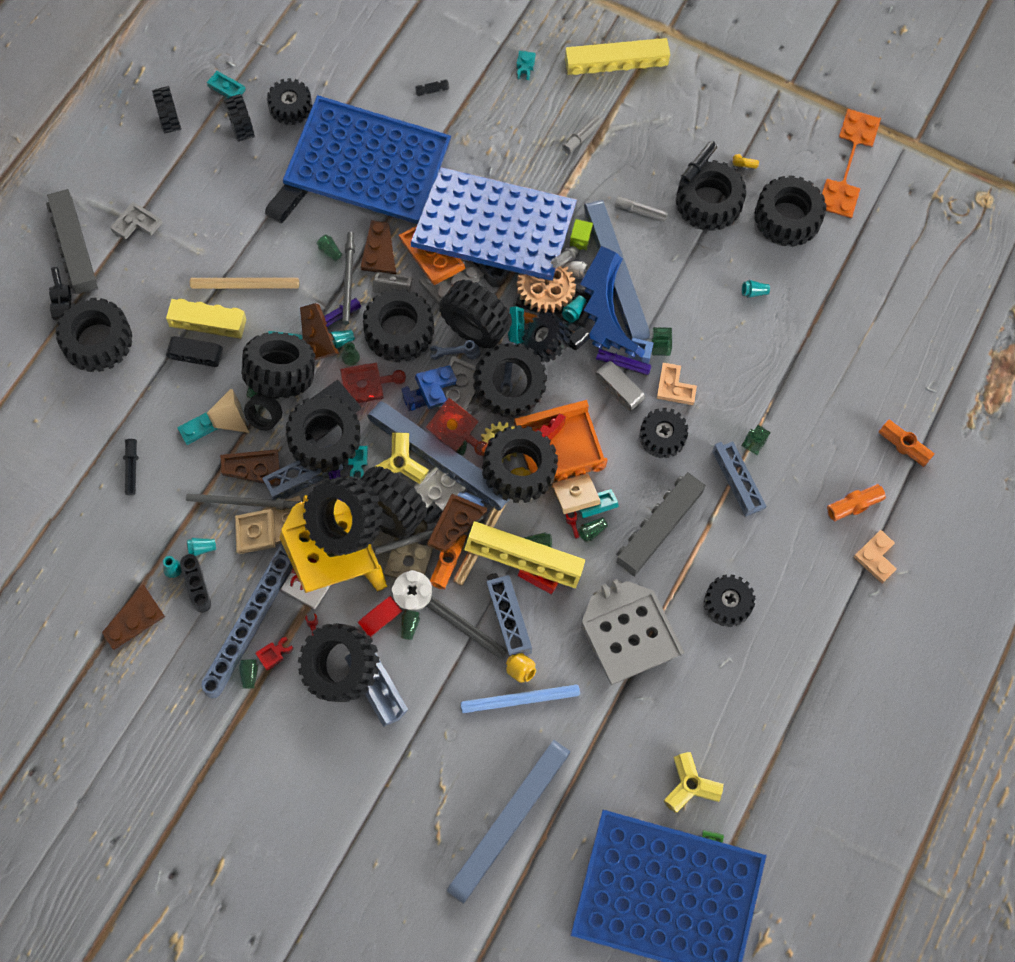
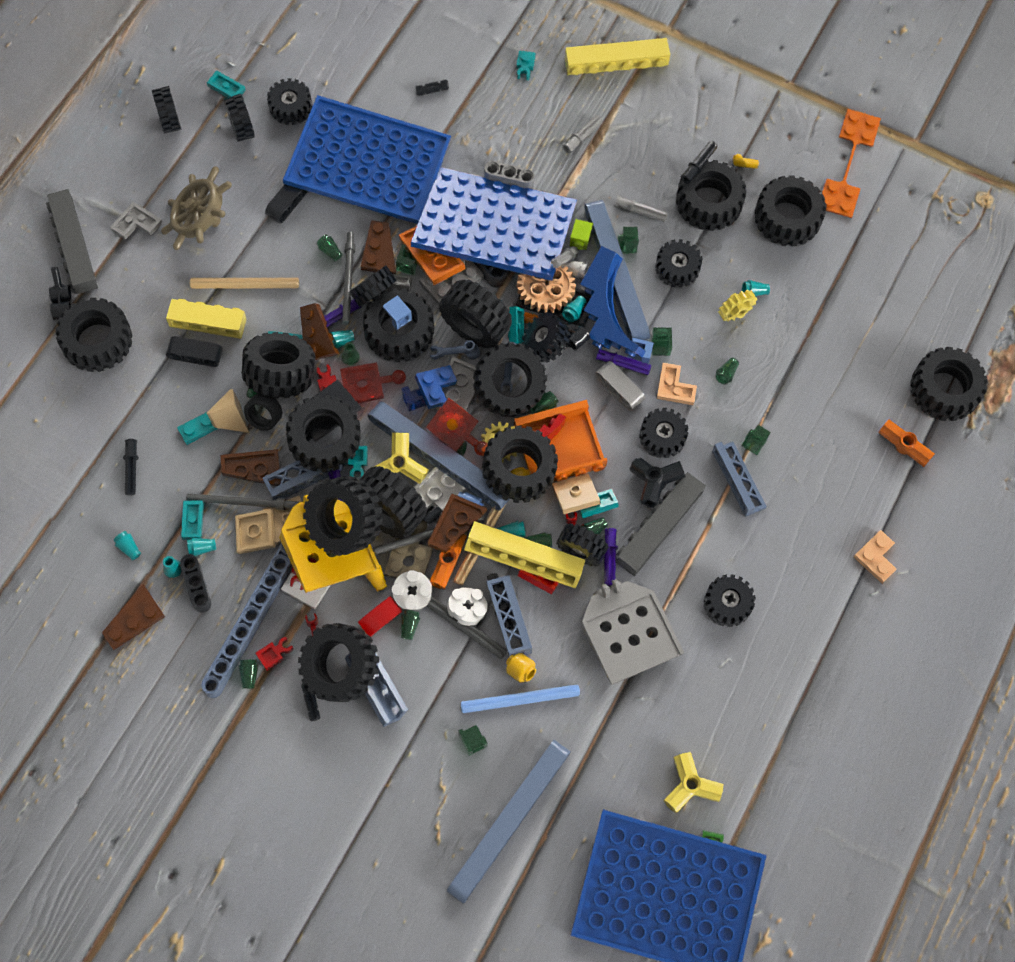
orange piece [827,484,886,522] -> none
none -> teal cone [113,531,141,561]
none -> dark tan piece [161,166,232,250]
none -> teal plate [181,501,204,540]
none -> black axle [301,683,320,721]
none -> red plate [317,365,337,392]
none -> black bush [349,265,397,307]
none -> medium blue panel [383,295,412,330]
none -> clear green panel [396,244,418,275]
none -> white plate [447,588,488,626]
none -> clear green panel [458,725,488,756]
none -> light grey beam [484,161,535,189]
none -> teal cone [497,520,526,538]
none -> clear green cone [531,391,559,413]
none -> black bush [556,523,609,567]
none -> dark purple axle [604,528,618,587]
none -> clear green brick [618,226,639,254]
none -> black piece [629,457,686,508]
none -> black bush [655,239,702,288]
none -> clear green cone [715,358,739,385]
none -> light yellow gear [718,290,757,322]
none -> black tyre [910,347,988,421]

